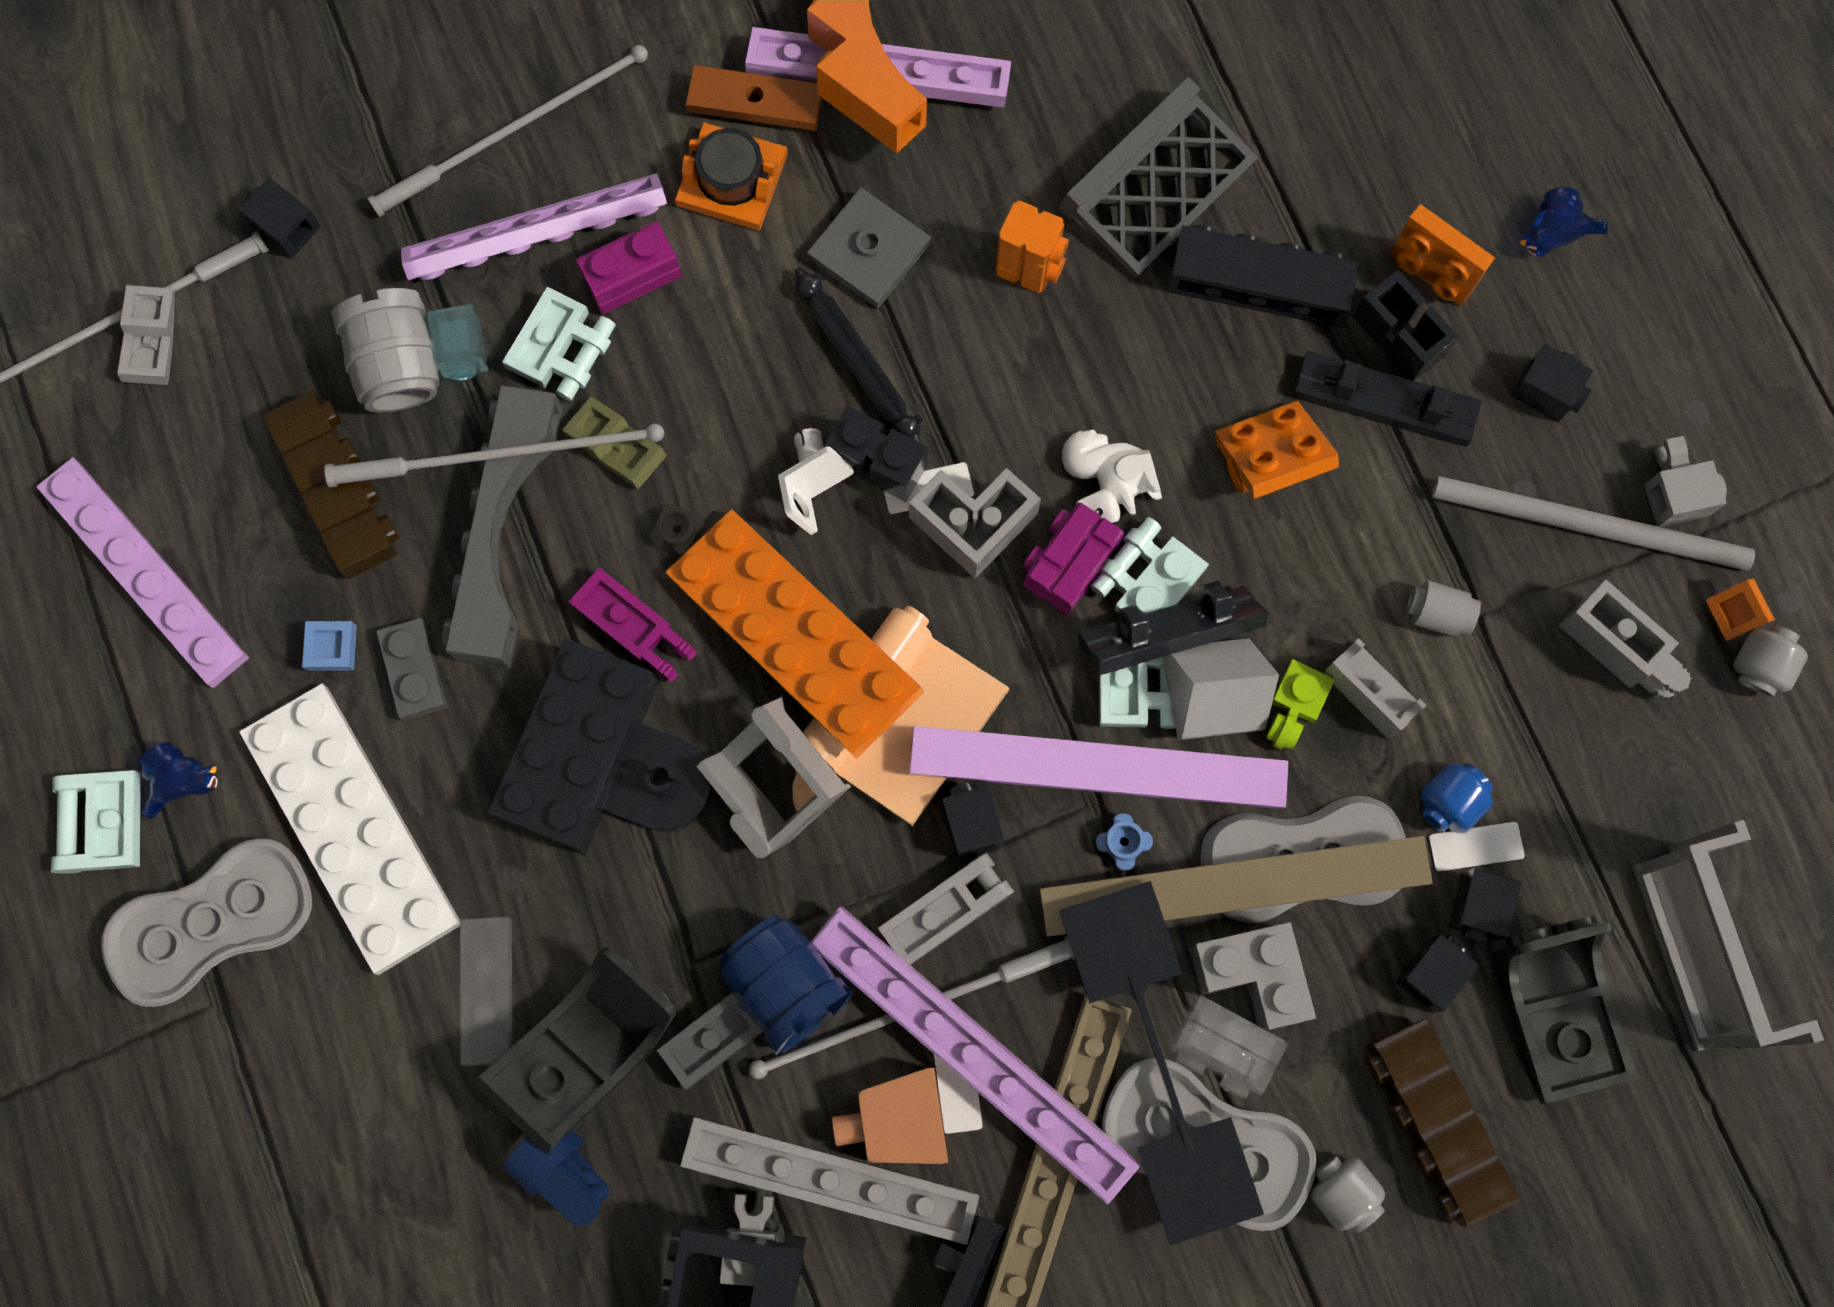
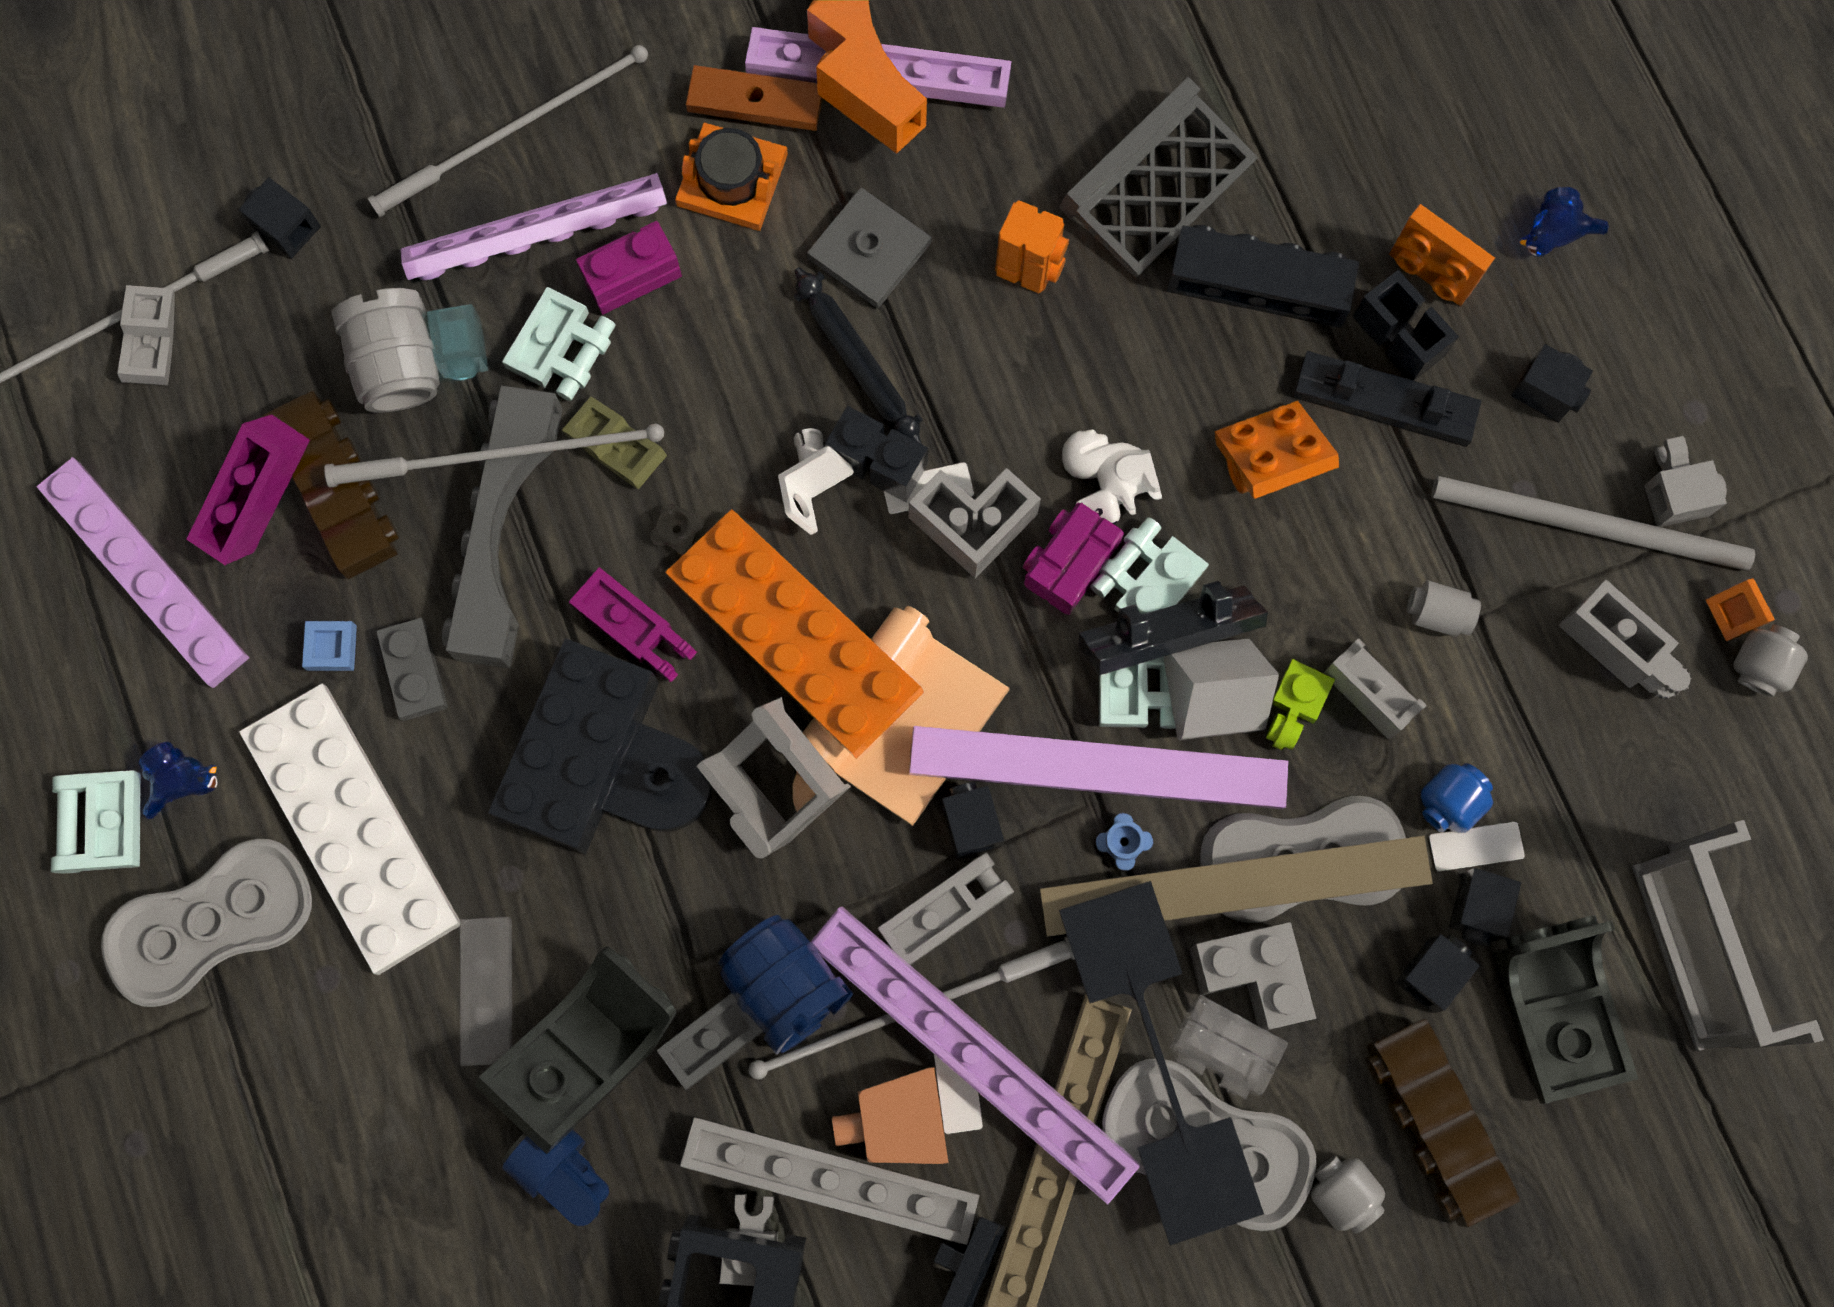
none -> magenta brick [186,414,310,565]

